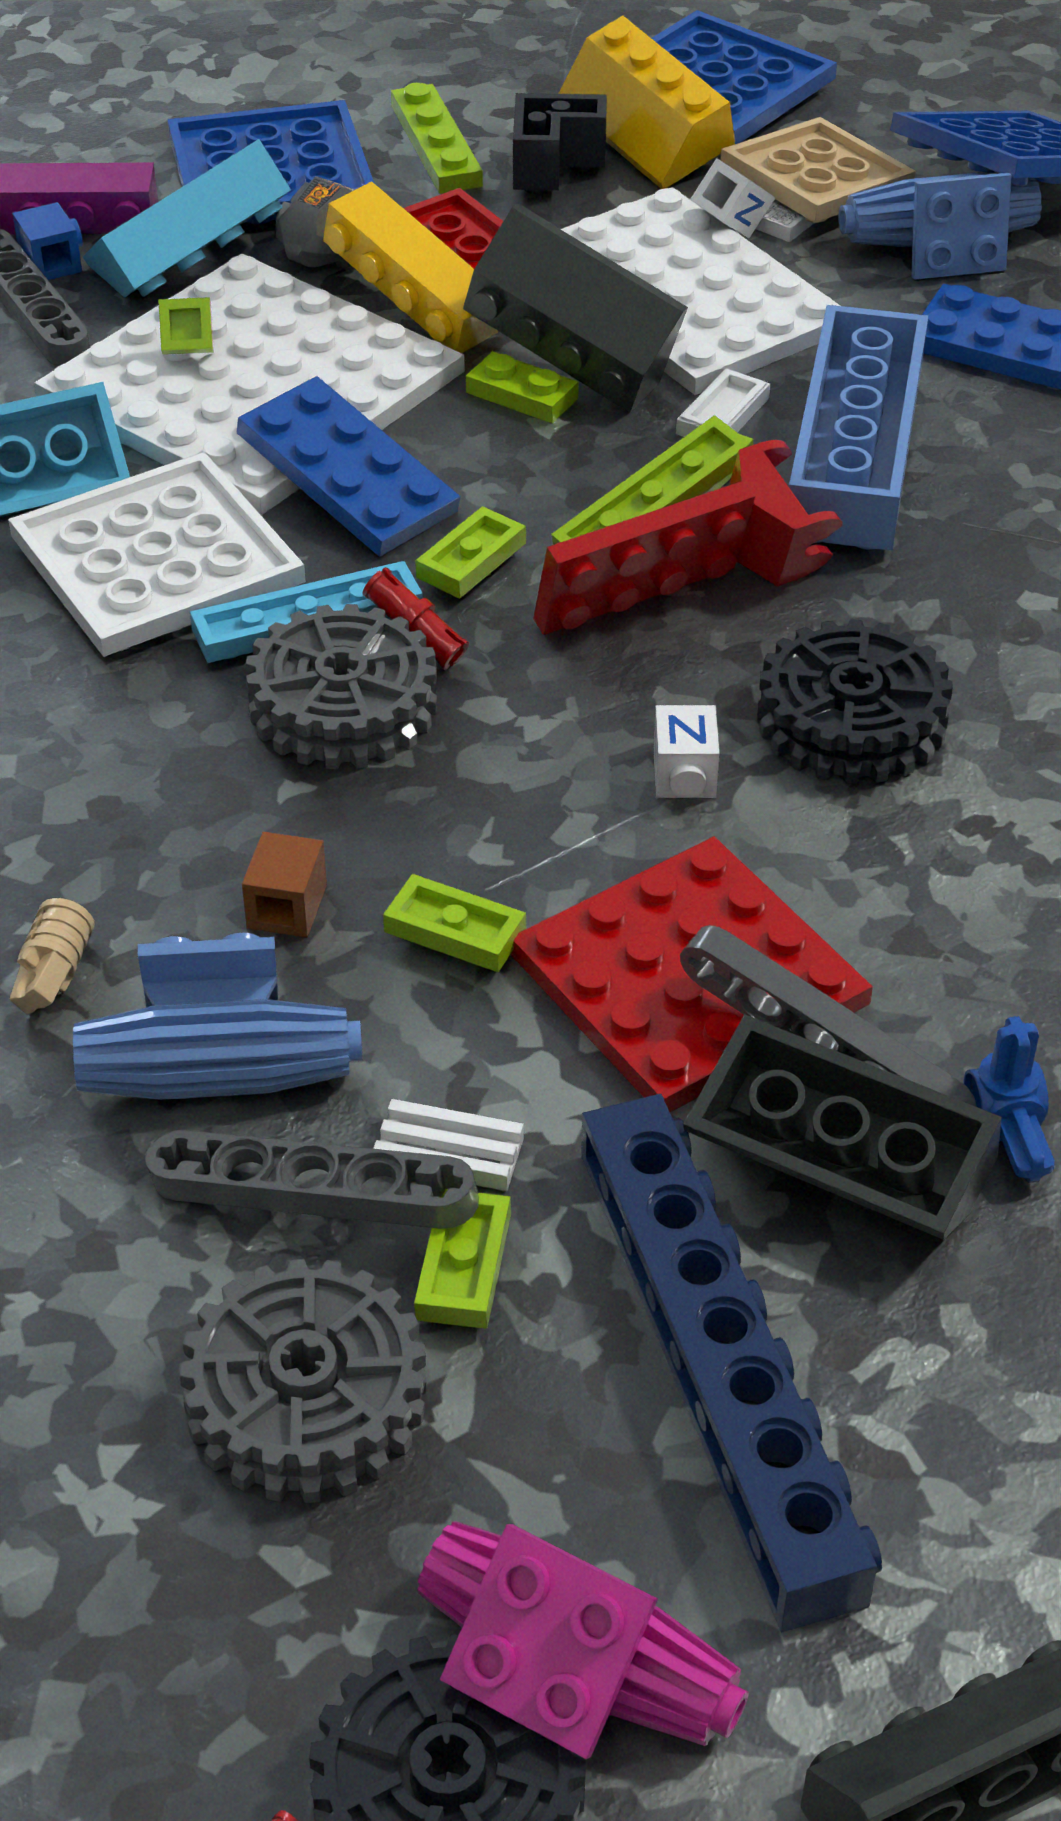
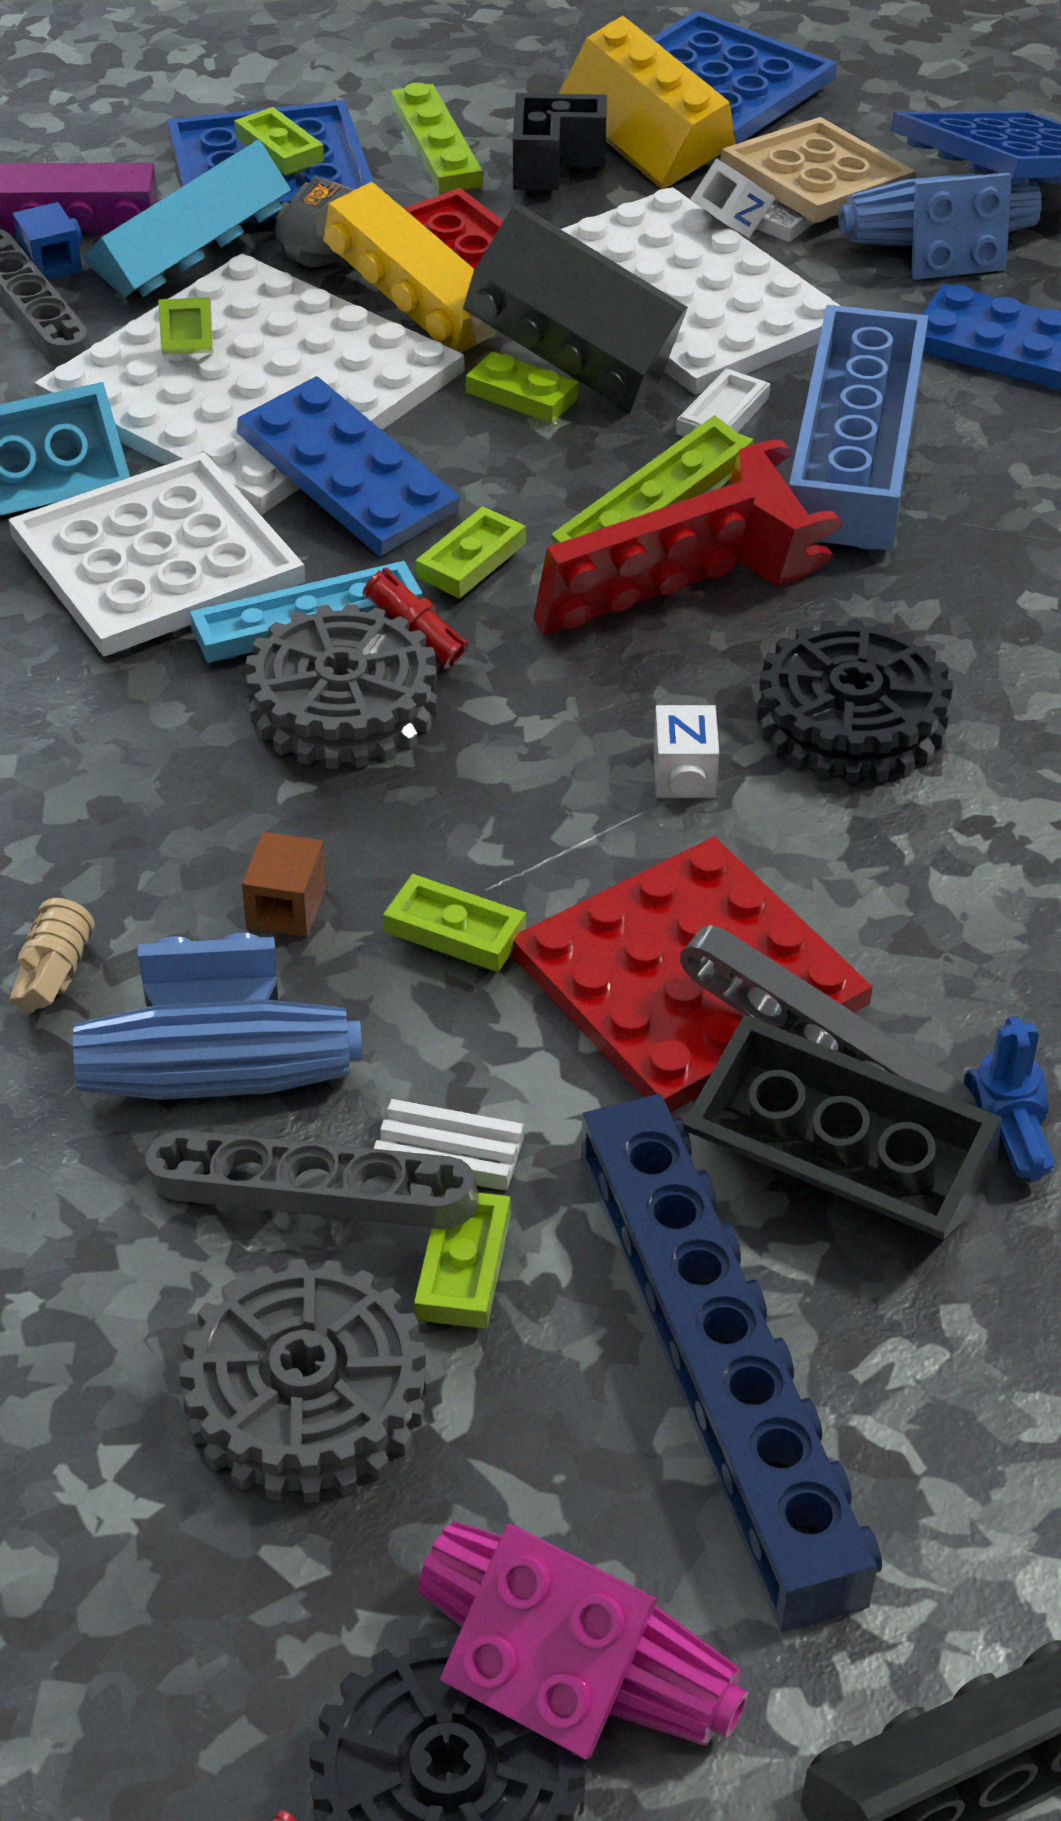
none -> lime plate [234,107,324,175]

